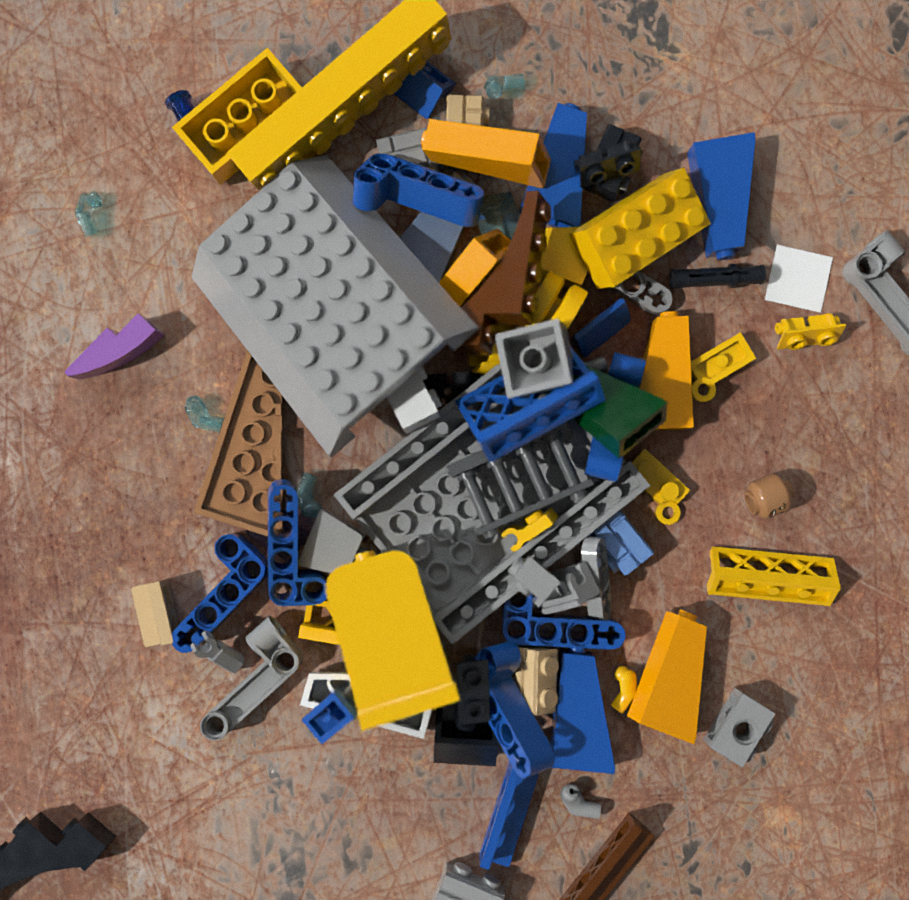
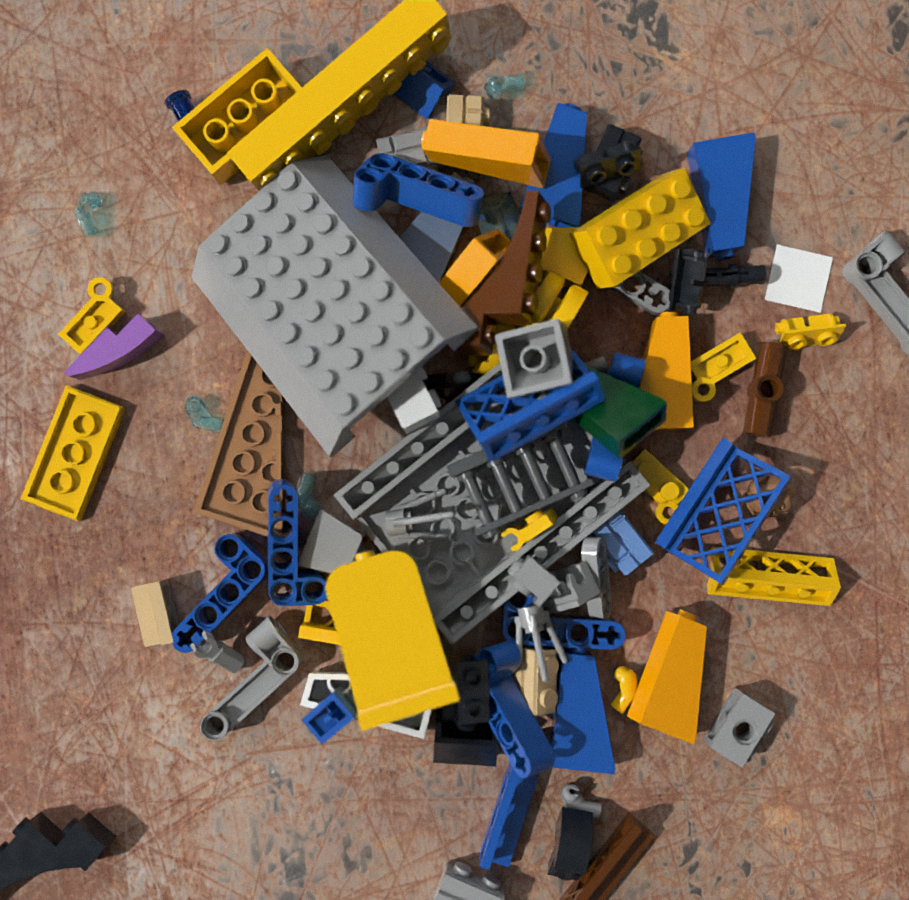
blue slope [571,298,631,357] -> none
none -> yellow tile [20,385,126,521]
none -> yellow hinge [58,277,126,355]
none -> light grey plant [385,488,455,540]
none -> light grey plant [514,604,568,682]
none -> black brick [547,806,593,881]
none -> blue fence [655,438,792,585]
none -> black hinge [669,248,708,315]
none -> reddish brown piece [742,342,788,438]

